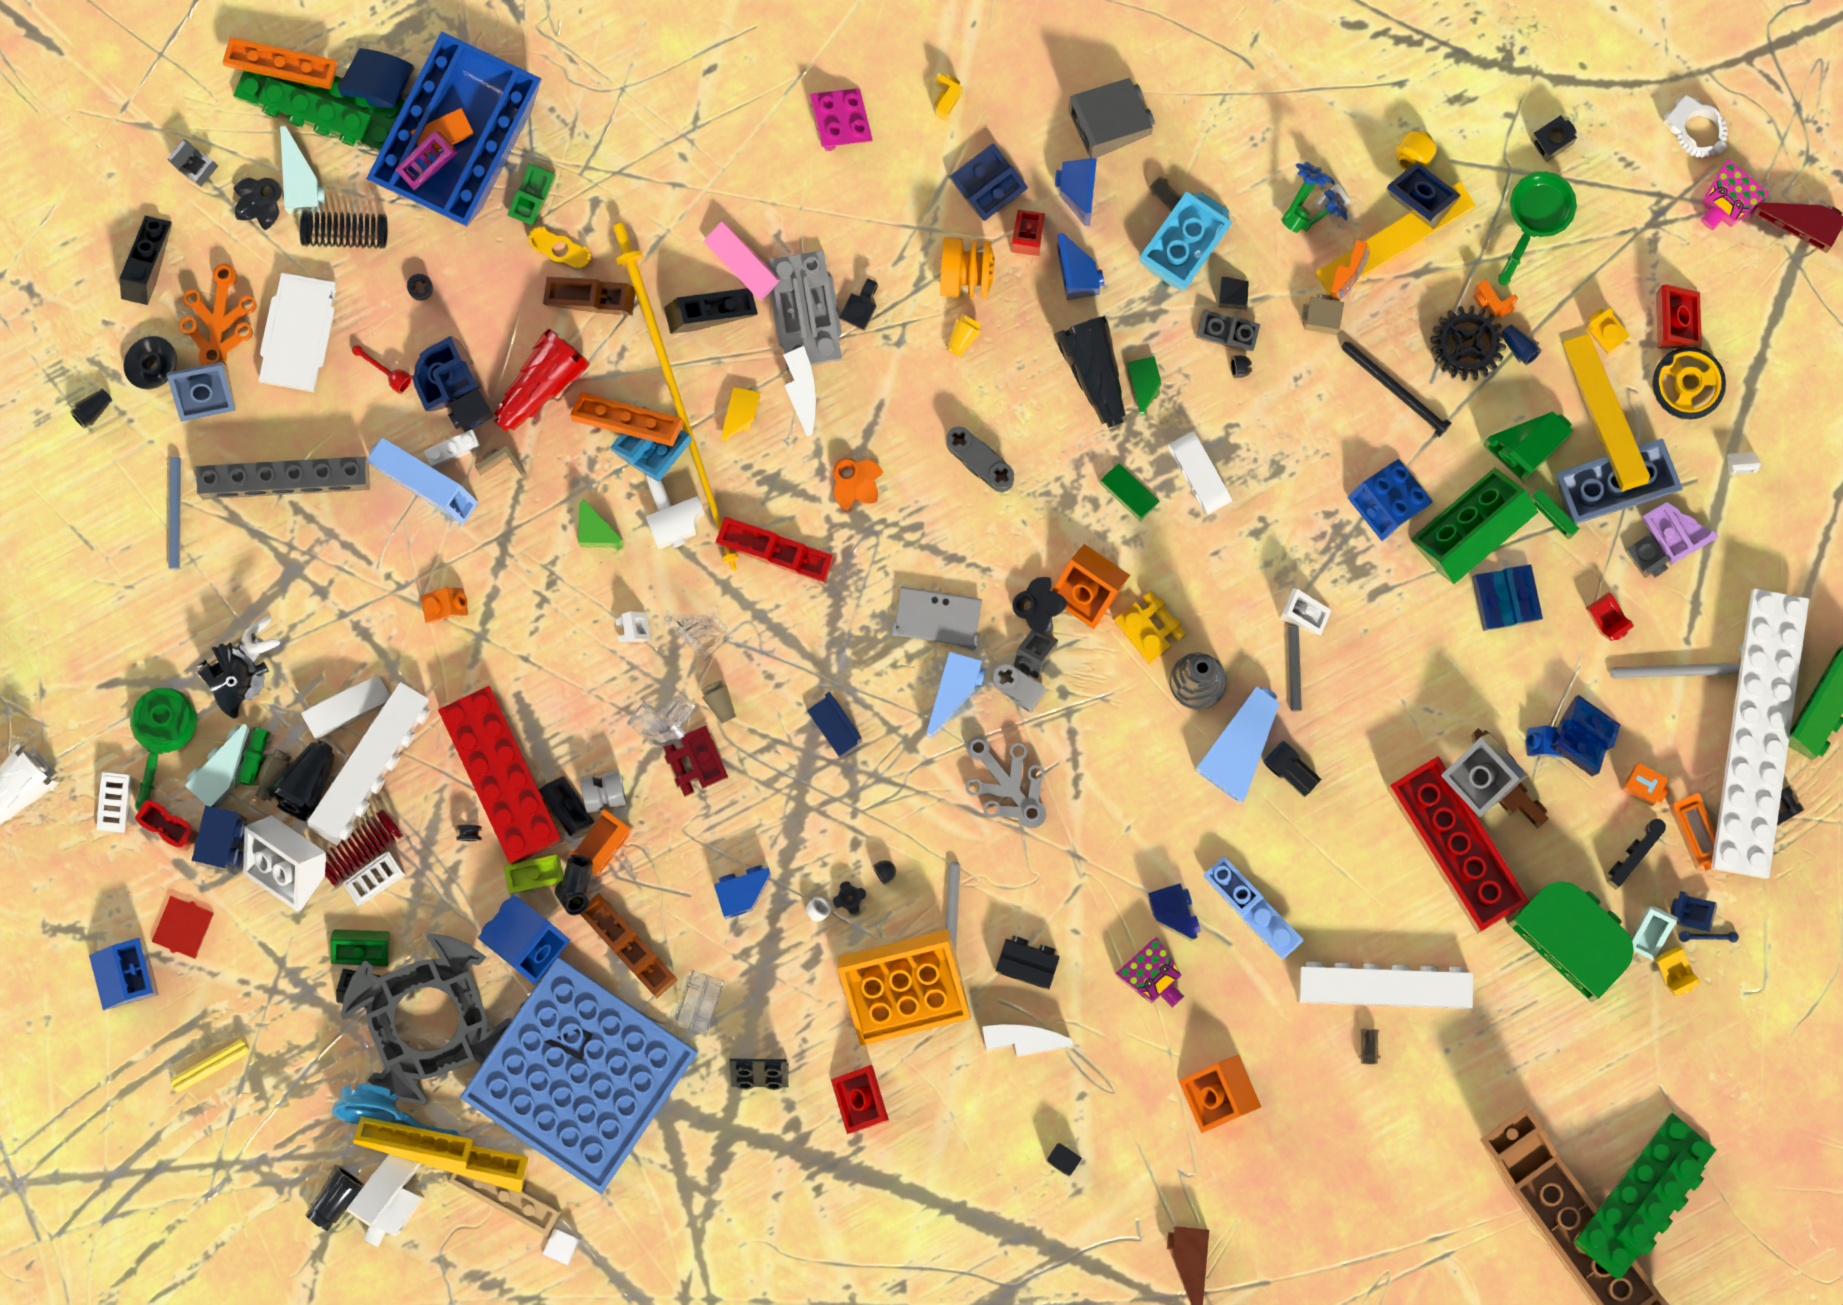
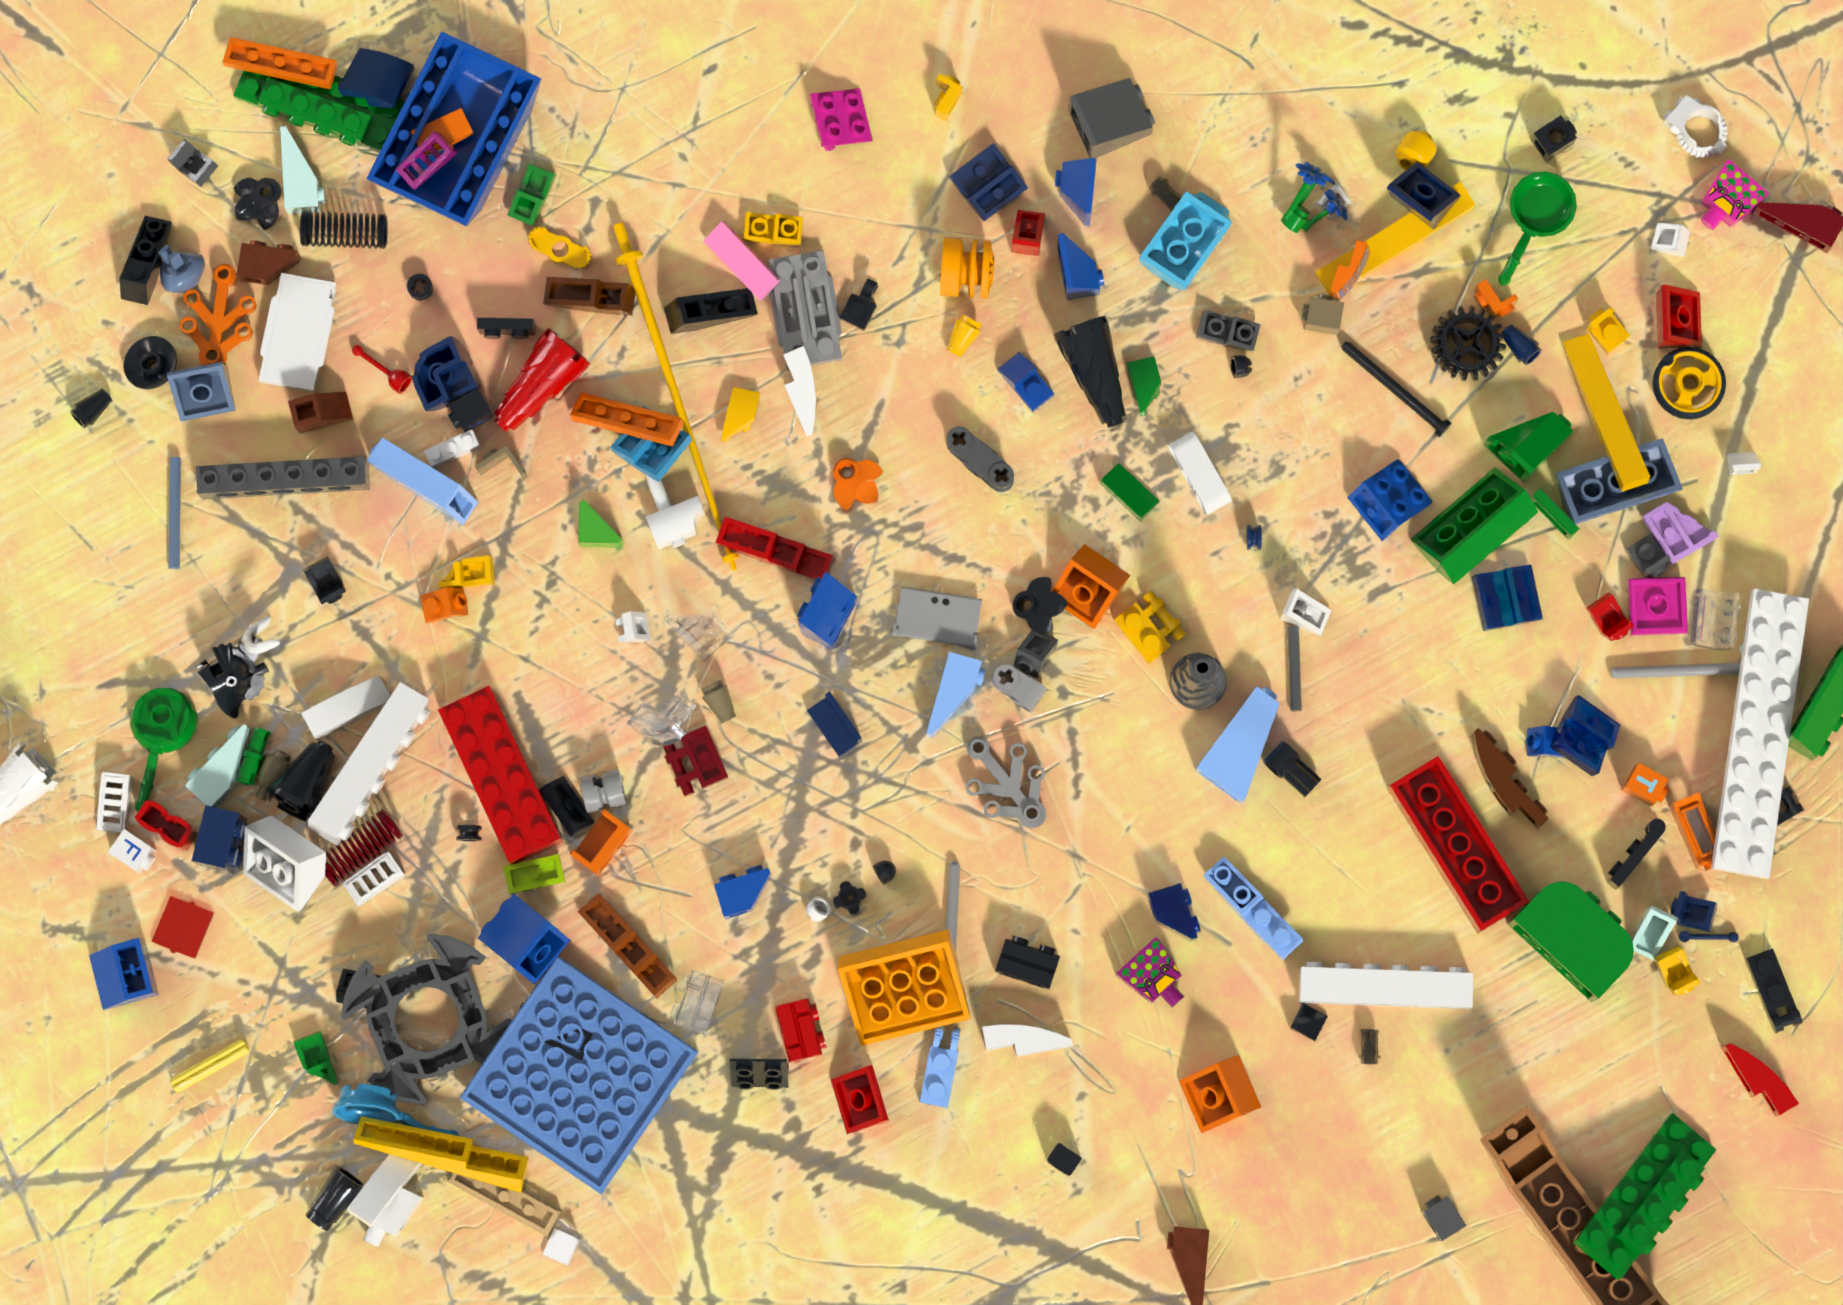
green slope [330,929,390,966] -> none
black piece [555,855,593,915] -> none
black slope [1219,276,1249,310] -> none
light grey slope [1441,734,1528,817] -> none
none -> white brick [108,829,157,874]
none -> sand blue piece [158,245,205,293]
none -> copper slope [236,240,301,285]
none -> copper slope [288,392,353,434]
none -> green slope [293,1031,339,1085]
none -> black bracket [303,556,346,604]
none -> yellow slope [438,555,495,589]
none -> black plate [477,318,536,339]
none -> yellow slope [742,212,803,245]
none -> red brick [775,998,827,1063]
none -> blue slope [797,572,858,650]
none -> light blue hinge [920,1026,961,1108]
none -> blue slope [997,352,1054,413]
none -> dark blue bush [1246,525,1262,550]
none -> black slope [1290,1003,1328,1041]
none -> dark grey brick [1421,1195,1467,1241]
none -> dark pink plate [1627,577,1688,636]
none -> white slope [1651,223,1690,257]
none -> clear bracket [1690,588,1740,651]
none -> red slope [1721,1043,1799,1116]
none -> black plate [1745,948,1803,1033]

